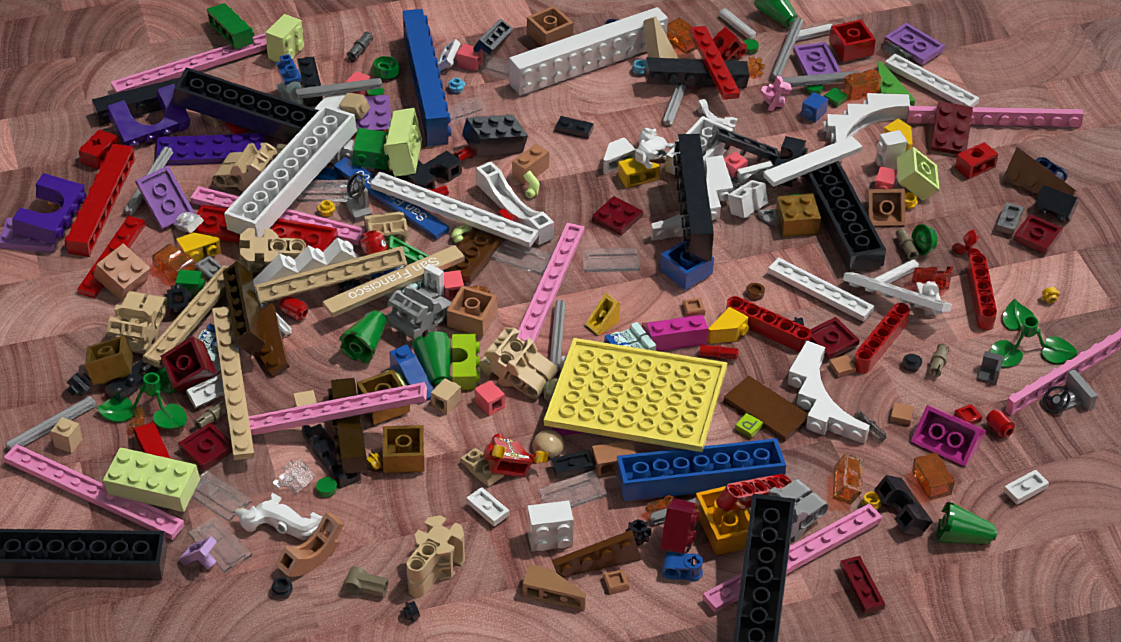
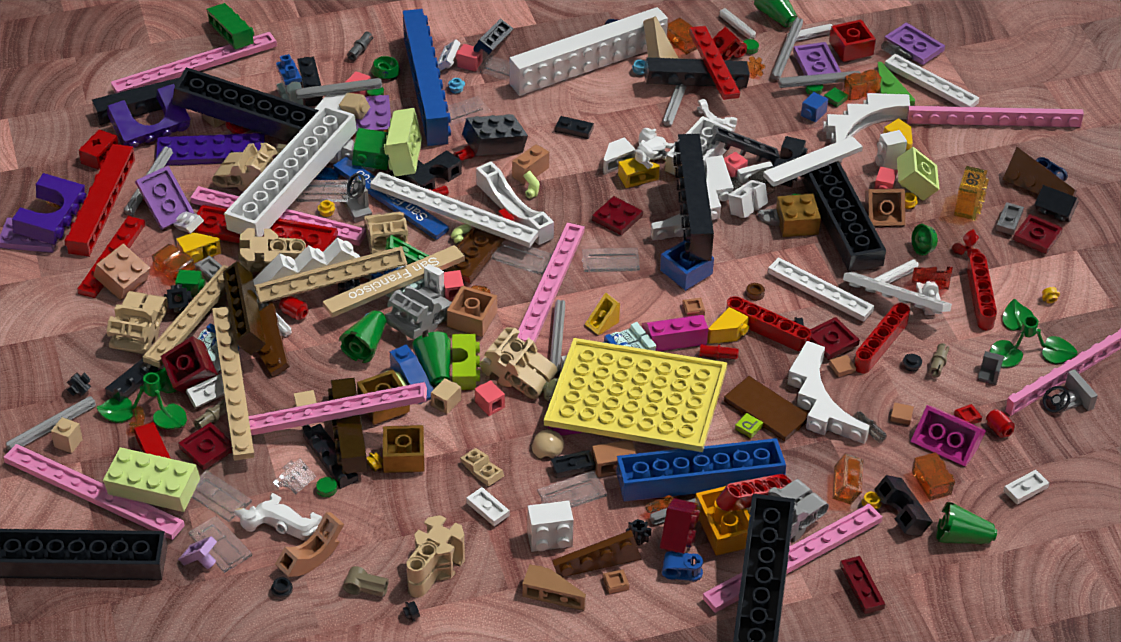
pearl gold brick [85,335,133,385] -> none
yellowish green brick [265,14,304,62] -> none
red head [360,230,387,256] -> none
red torso [483,434,548,477] -> none
nougat brick [527,6,574,47] -> none
bright pink hips [760,76,792,111] -> none
dark tan pin [895,228,919,260] -> none
dark red plate [931,101,973,154] -> none
red brick [955,142,998,180] -> none
none -> clear yellow brick [954,166,989,220]

